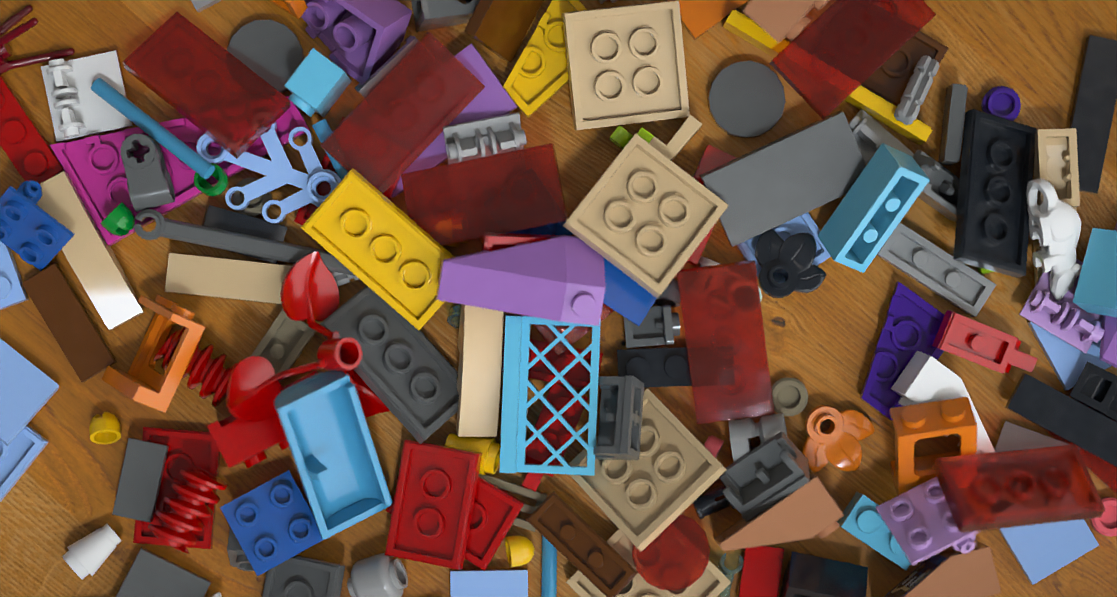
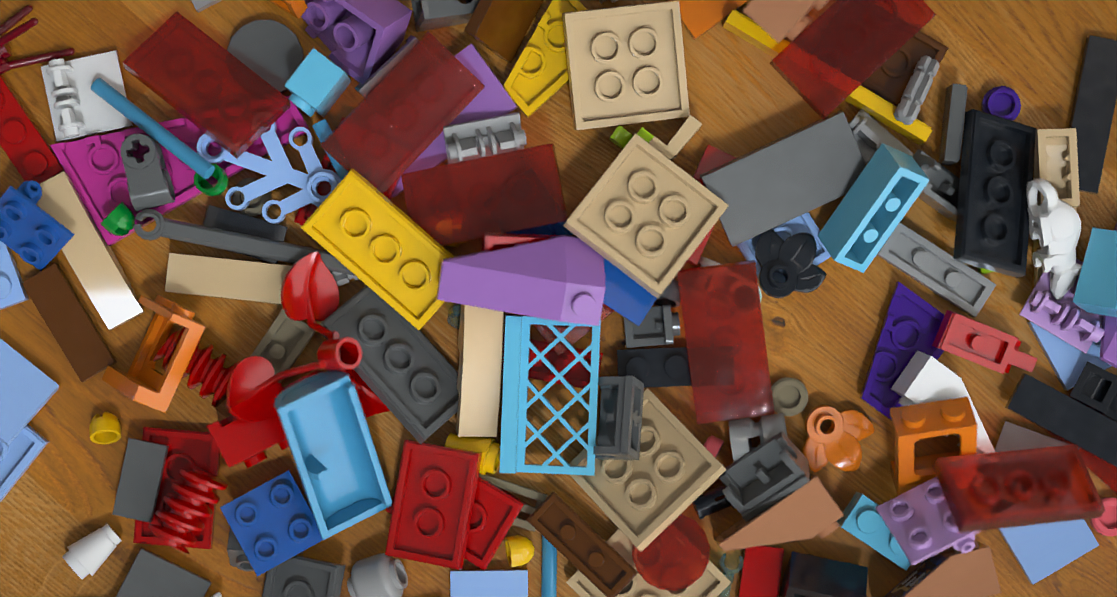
red hinge [522,383,588,492] -> none
dark grey tile [708,61,786,138] -> none

